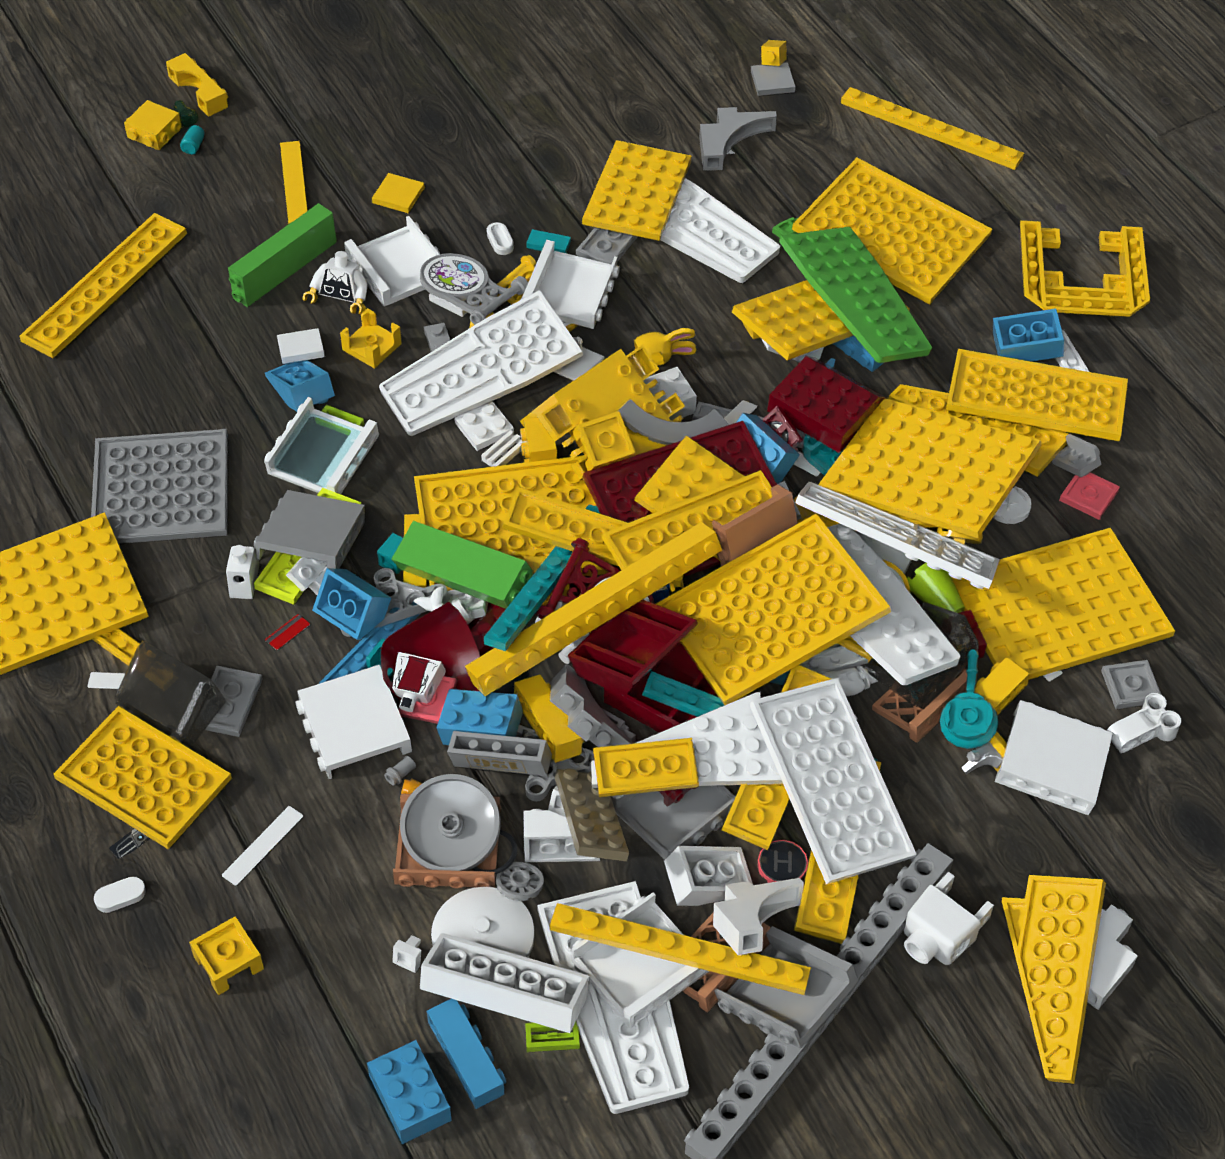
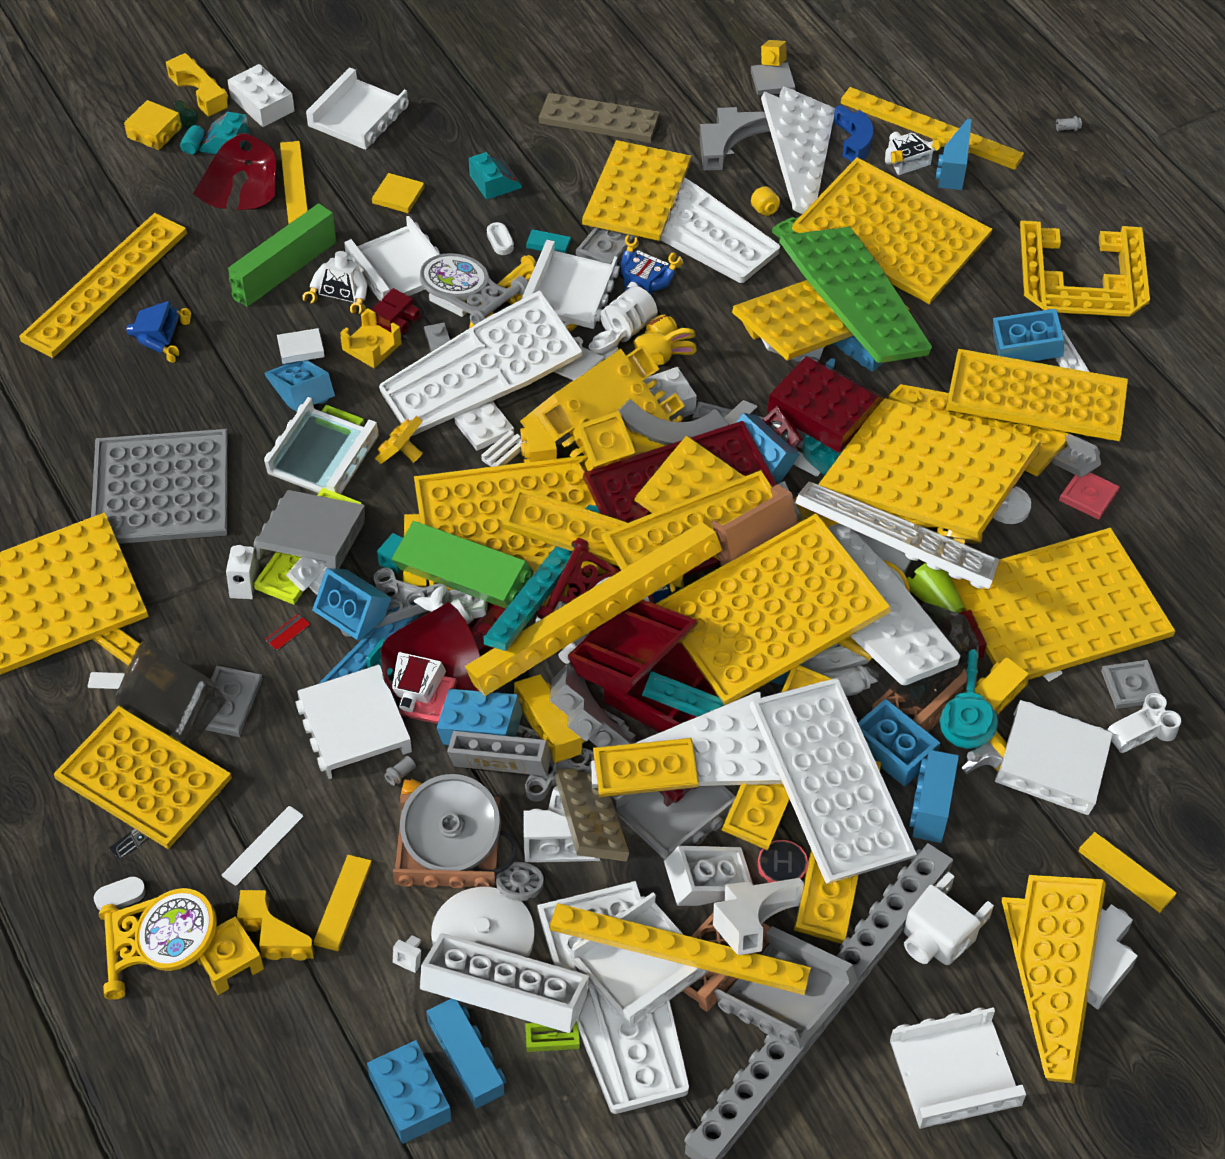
none -> piece [99,888,217,1000]
none -> blue torso [126,301,191,363]
none -> dark red piece [193,133,276,210]
none -> teal slope [199,112,249,154]
none -> white brick [228,64,294,127]
none -> yellow arch [237,890,314,961]
none -> white panel [306,67,409,150]
none -> yellow tile [314,855,372,952]
none -> dark red hips [371,288,421,334]
none -> yellow plate [375,415,423,464]
none -> teal slope [469,152,522,200]
none -> dark tan plate [539,93,660,143]
none -> white cylinder [588,286,657,359]
none -> torso [621,235,683,295]
none -> yellow head [645,315,677,335]
none -> yellow head [751,186,780,216]
none -> white wing [761,86,835,214]
none -> blue arch [833,105,873,162]
none -> dark azure brick [858,699,940,787]
none -> torso [885,132,946,175]
none -> white panel [890,1007,1026,1129]
none -> dark azure brick [909,750,959,843]
none -> dark azure slope [936,119,972,190]
none -> light grey pin [1056,116,1082,132]
none -> yellow tile [1078,832,1176,913]

